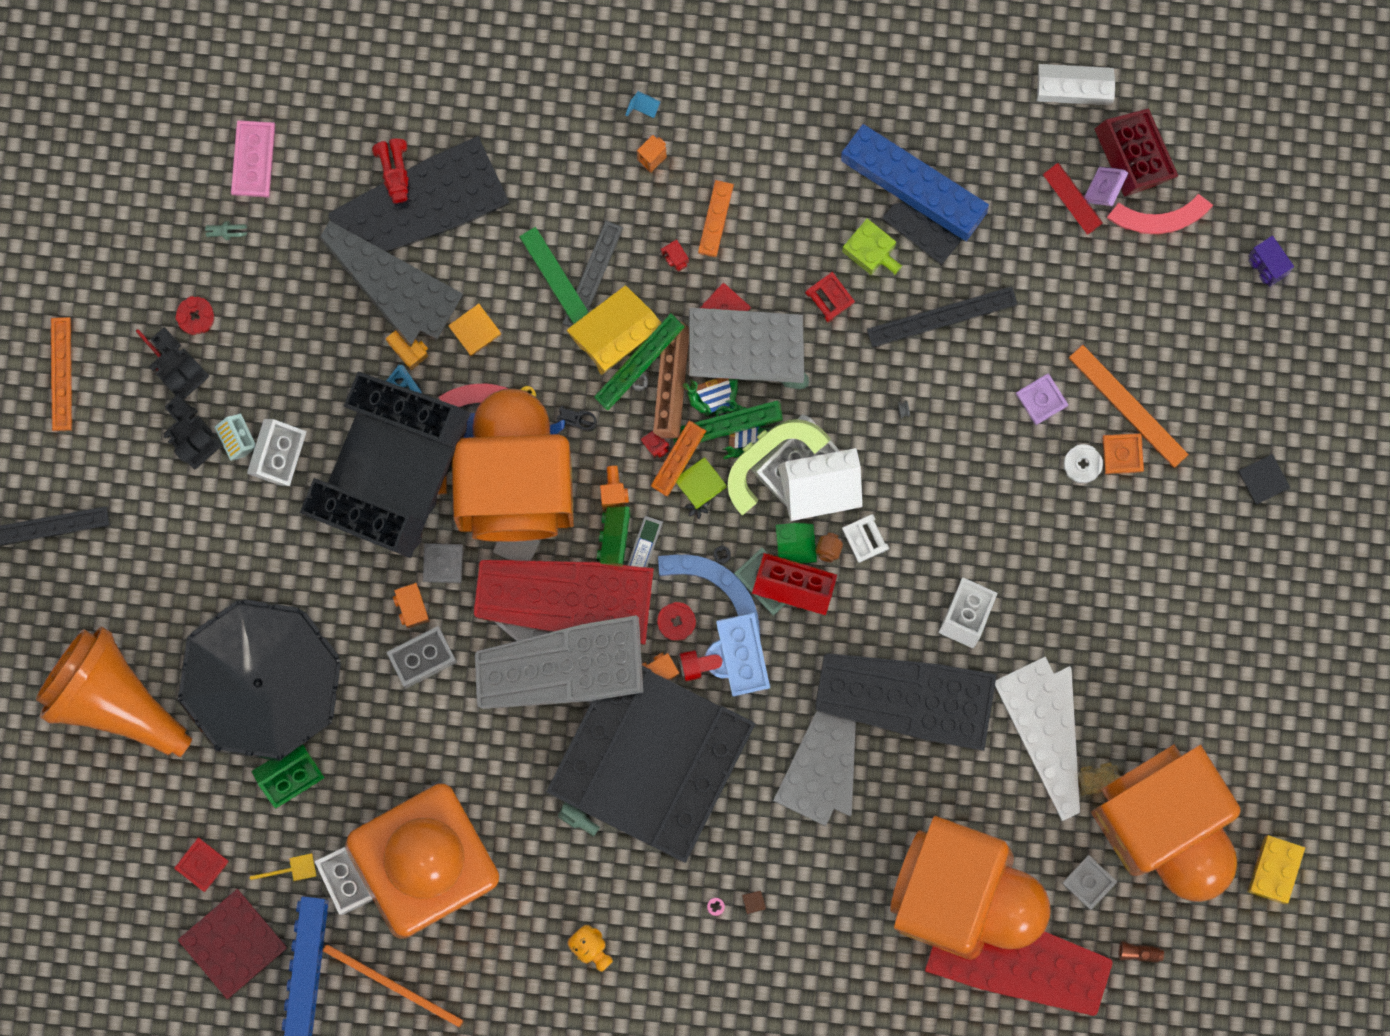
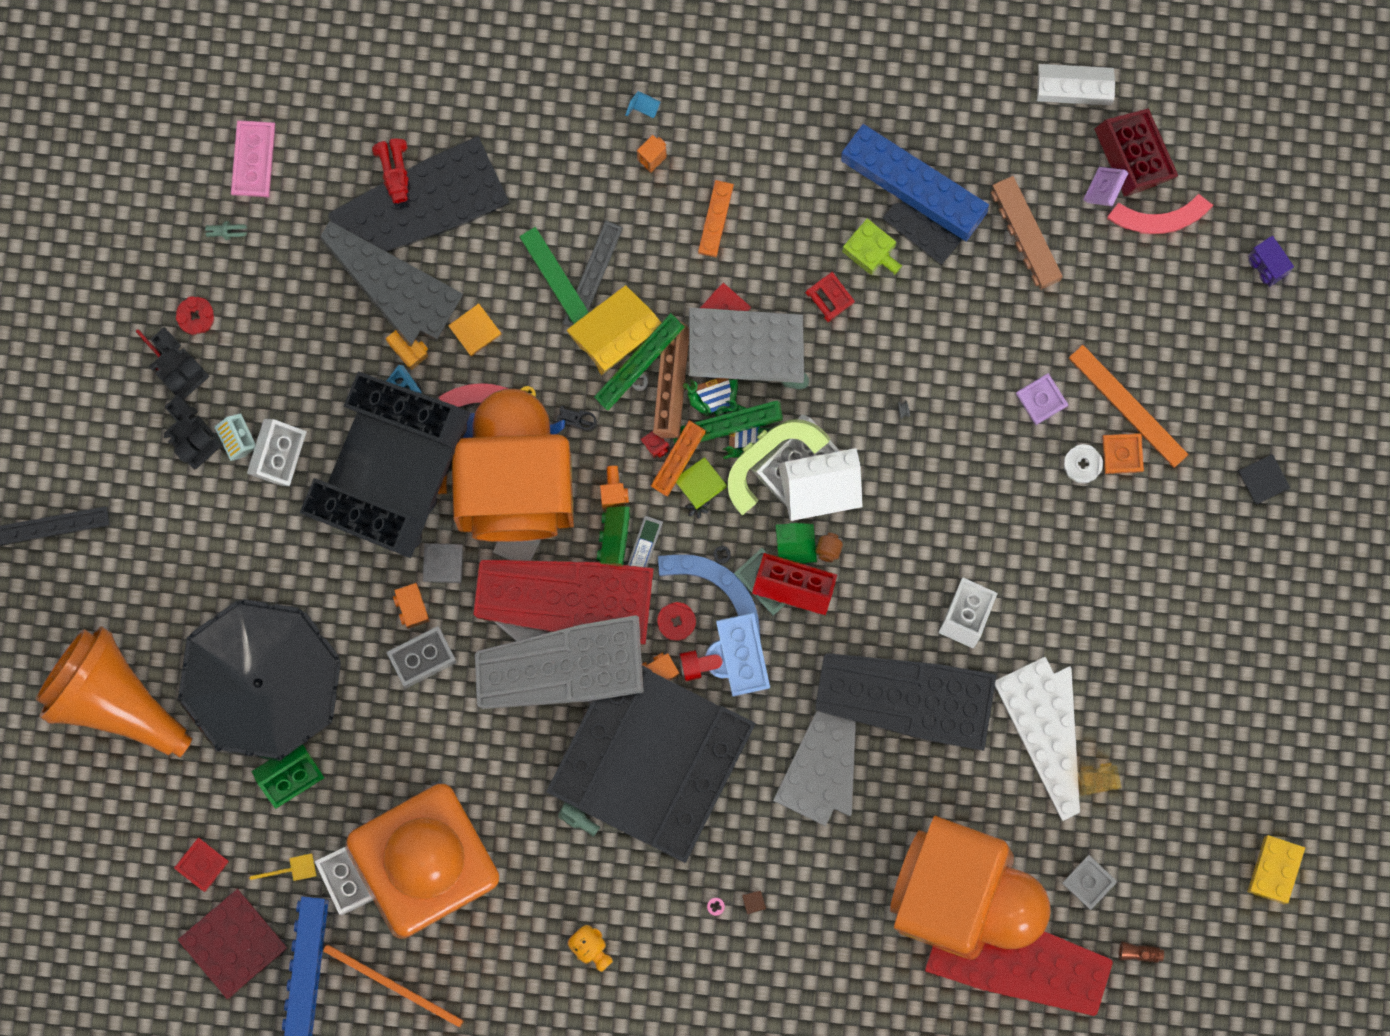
orange tile [51,317,72,431] -> none
red brick [661,240,689,272] -> none
white plate [842,514,890,563] -> none
black plate [866,287,1018,348] -> none
red tile [1043,163,1103,235] -> none
orange piece [1091,744,1241,902] -> none
none -> nougat brick [990,176,1063,290]

